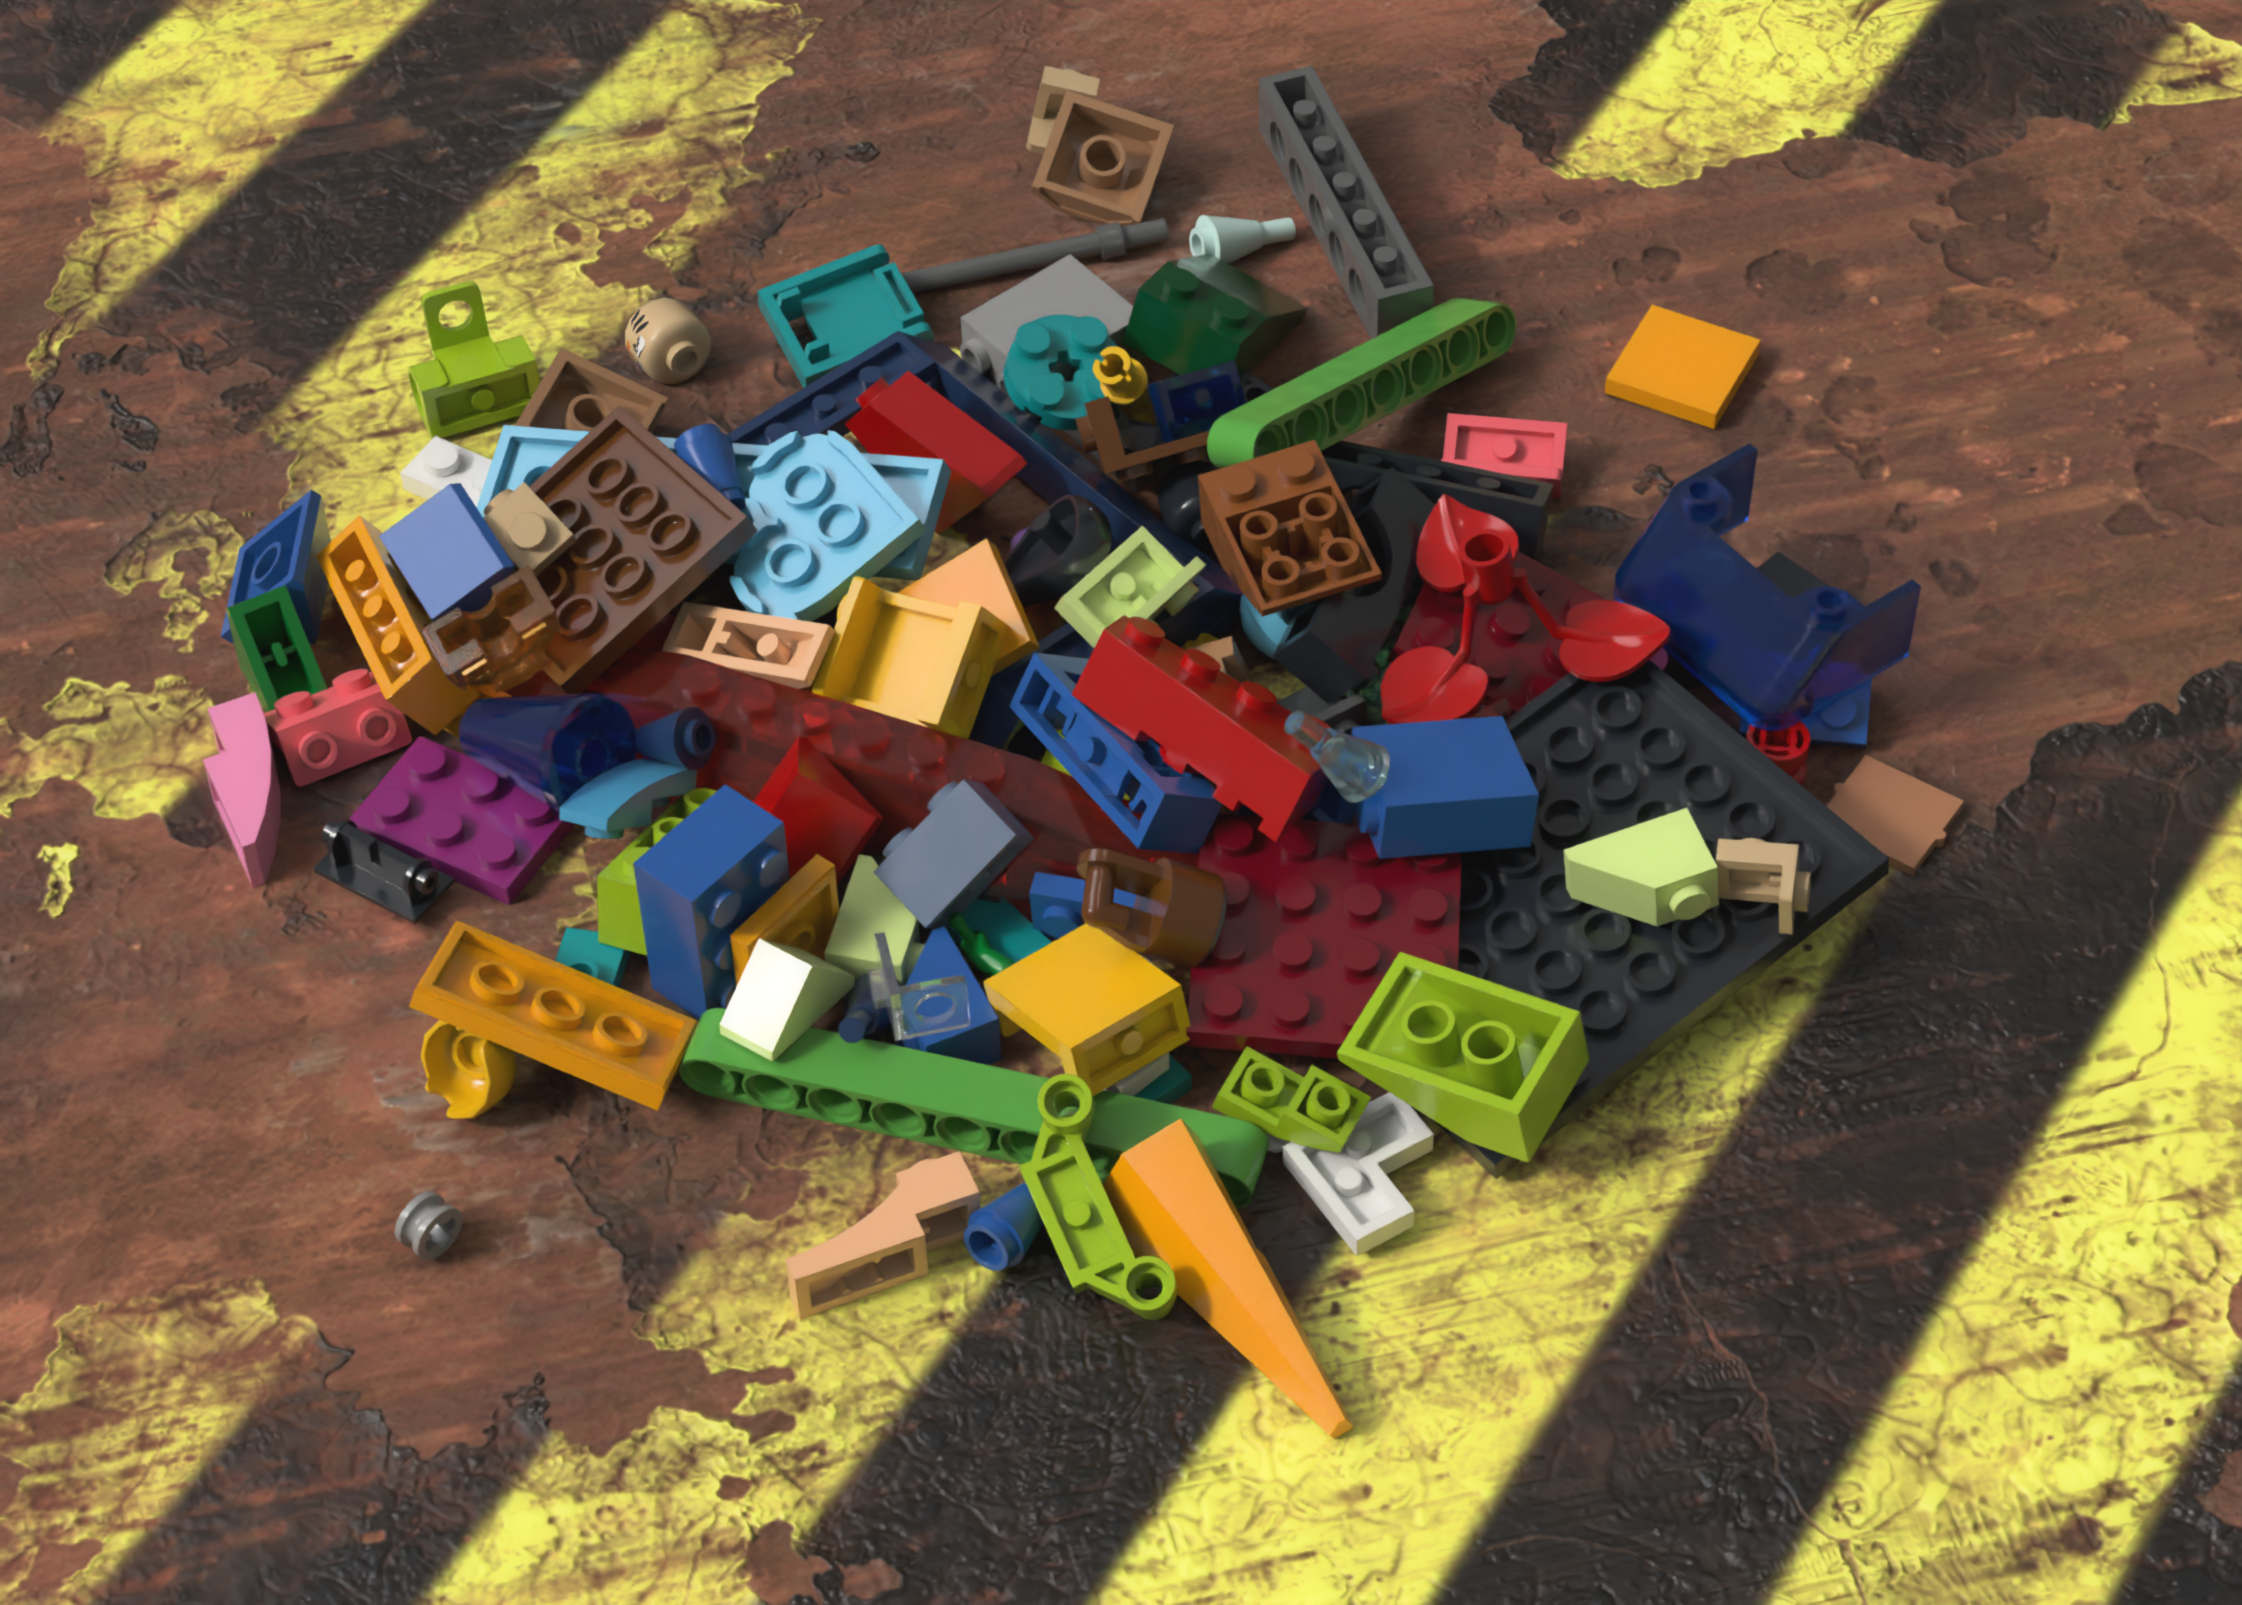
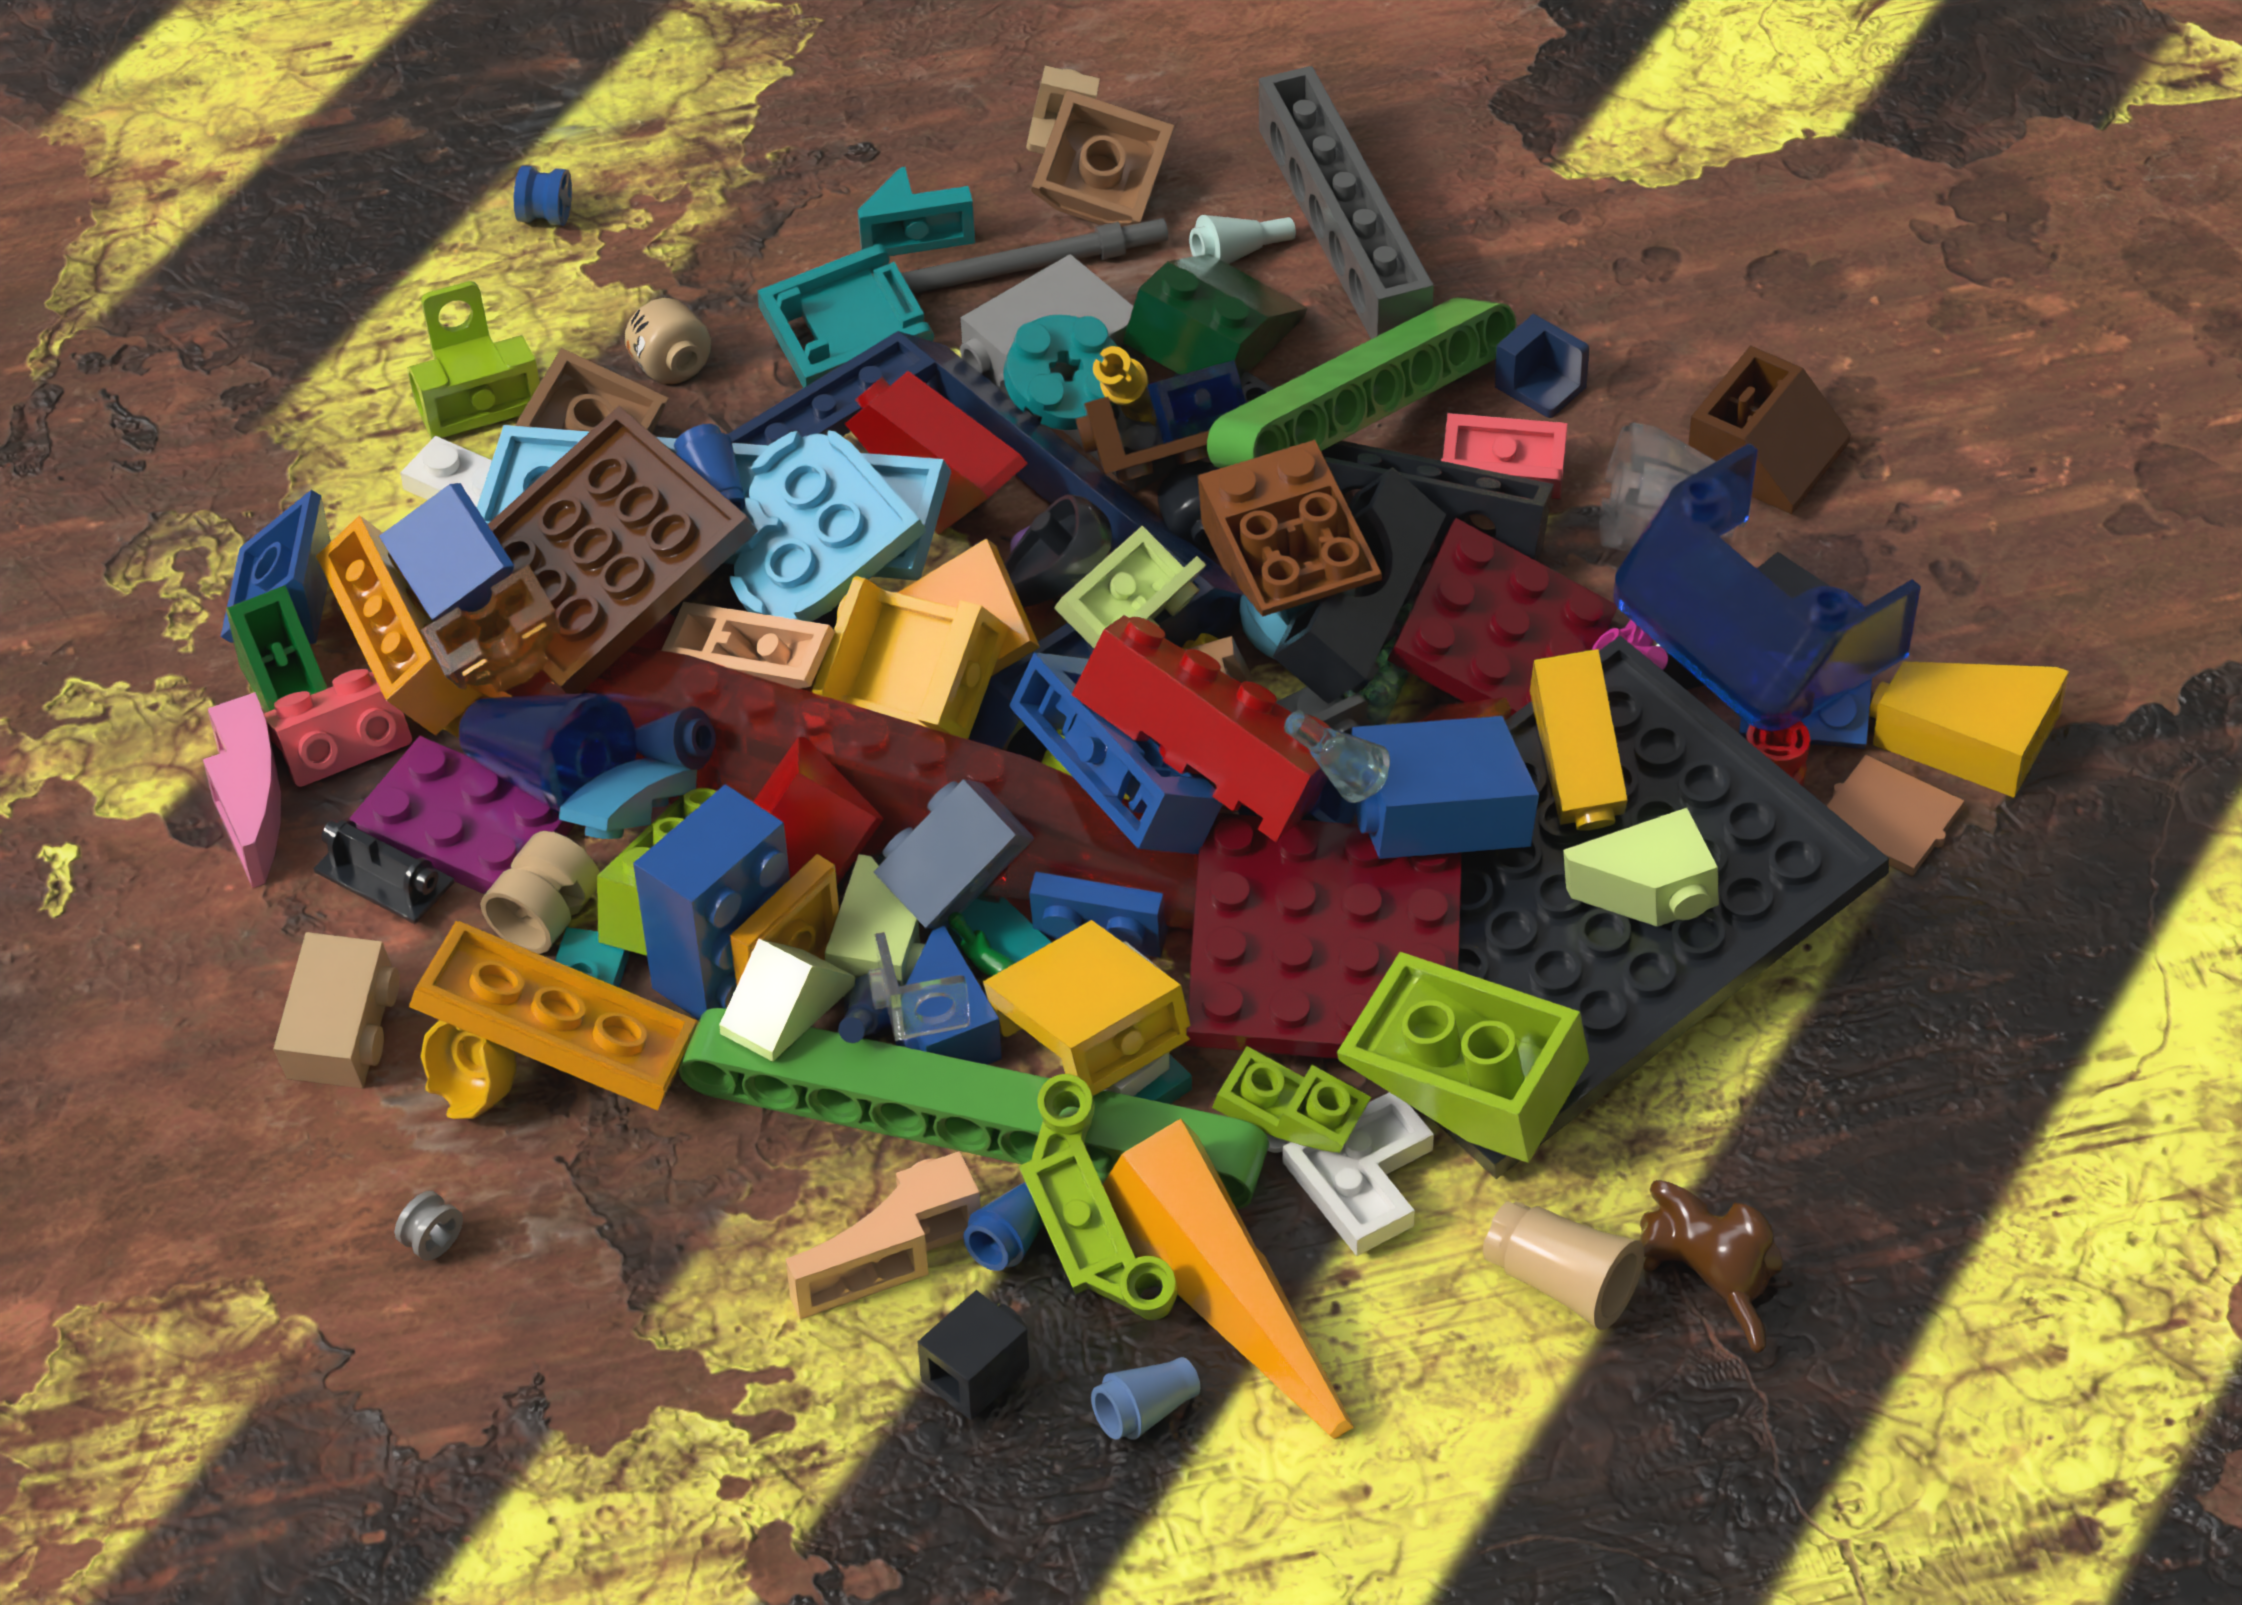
tan bracket [483,482,577,582] -> none
reddish brown piece [1077,849,1227,969] -> none
red plant [1380,494,1671,724] -> none
light orange tile [1605,305,1761,429] -> none
tan bracket [1716,838,1811,935] -> none
none -> tan brick [273,932,399,1088]
none -> tan wheel [480,831,600,954]
none -> blue wheel [514,165,572,226]
none -> teal slope [857,166,975,256]
none -> black brick [917,1290,1029,1420]
none -> medium blue cone [1091,1357,1200,1439]
none -> tan plant [1483,1201,1644,1330]
none -> dark blue panel [1495,314,1589,418]
none -> yellow slope [1530,649,1627,830]
none -> clear cone [1599,422,1751,551]
none -> reddish brown animal [1640,1180,1783,1353]
none -> reddish brown slope [1686,345,1851,514]
none -> yellow slope [1869,661,2069,798]

